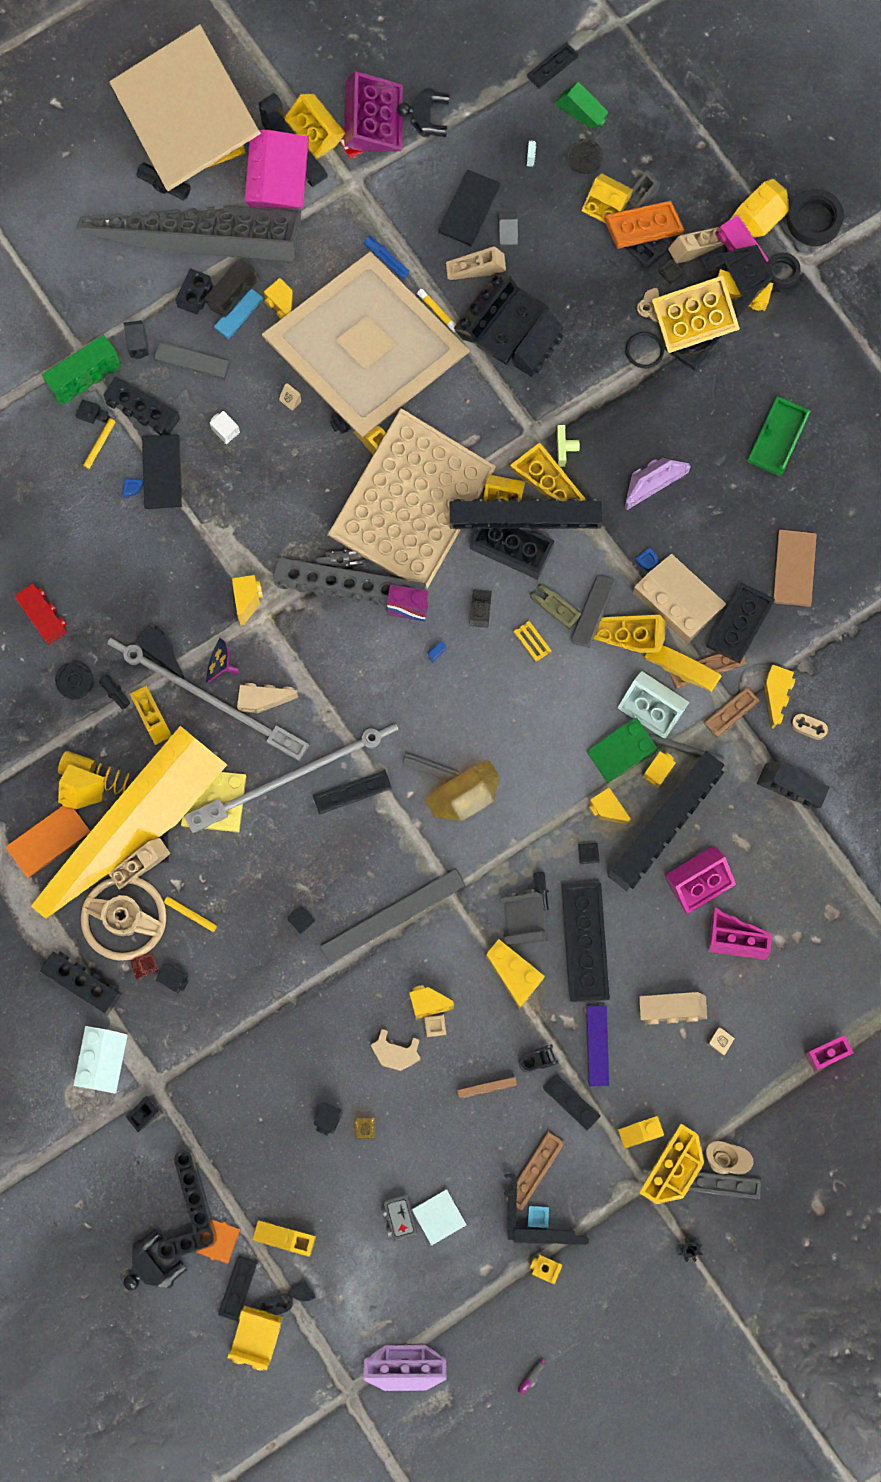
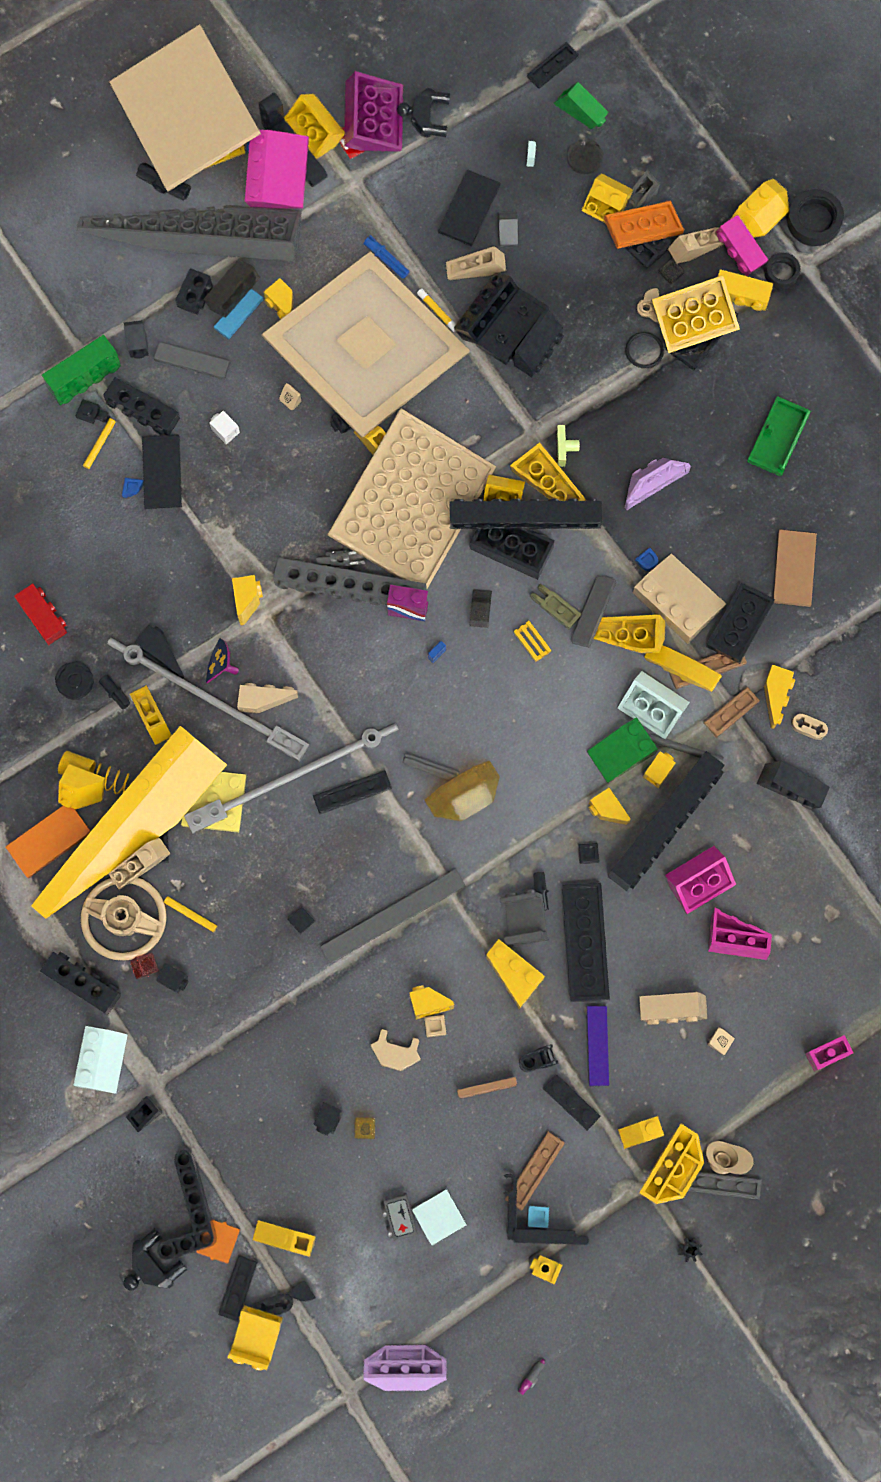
black wing [701,245,775,319] -> none

